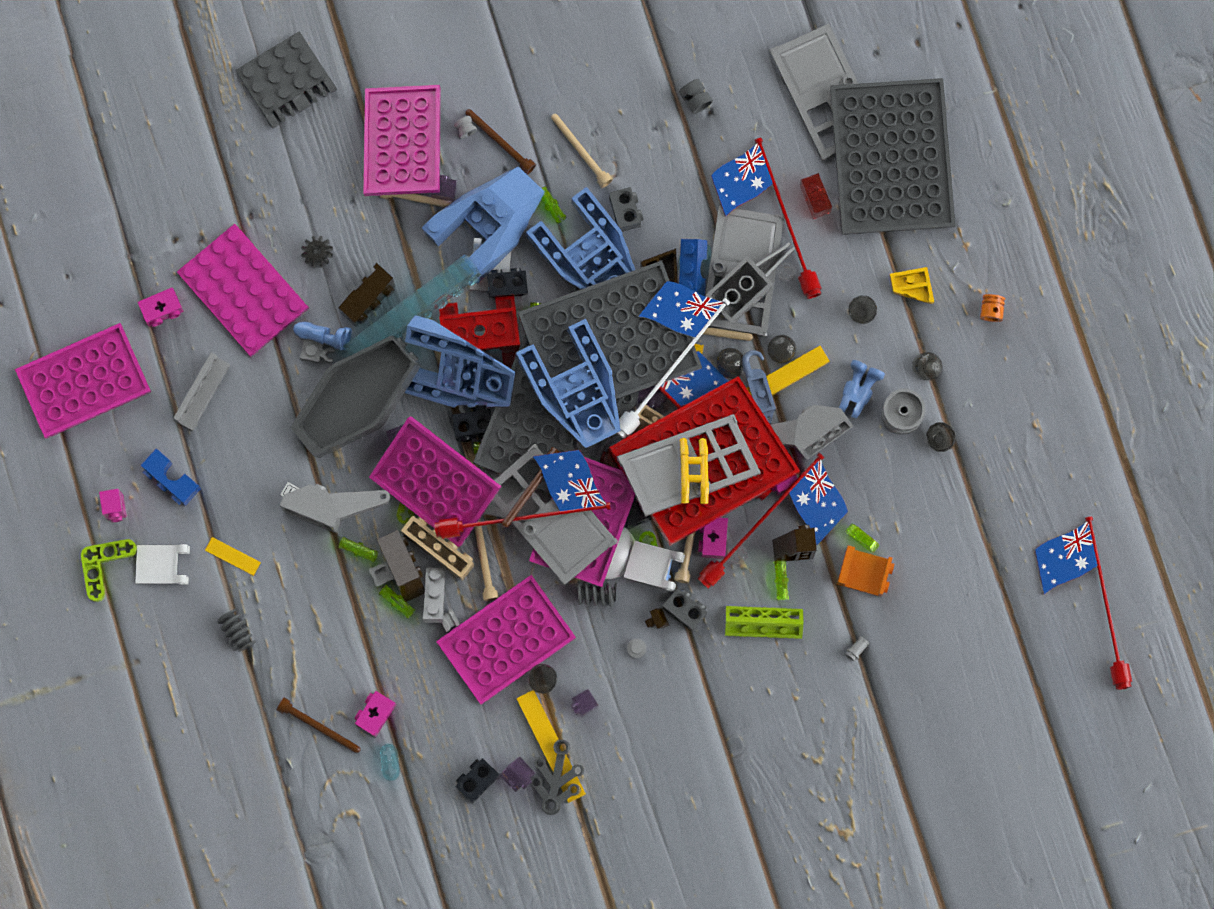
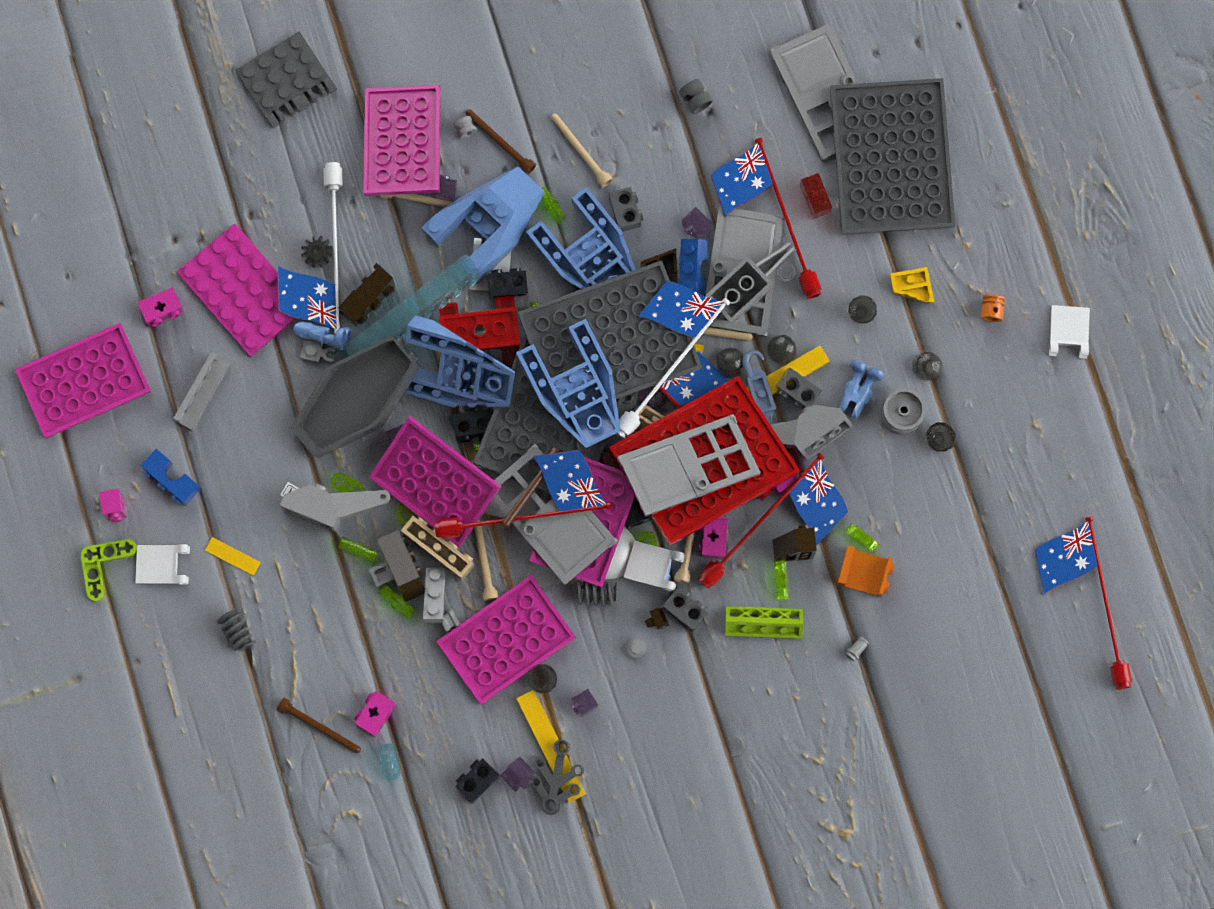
yellow piece [679,438,709,504] -> none
none -> flag [278,162,343,333]
none -> clear neon green beam [331,473,365,493]
none -> clear purple brick [682,207,712,239]
none -> dark grey brick [775,368,822,410]
none -> white flag [1049,305,1090,359]

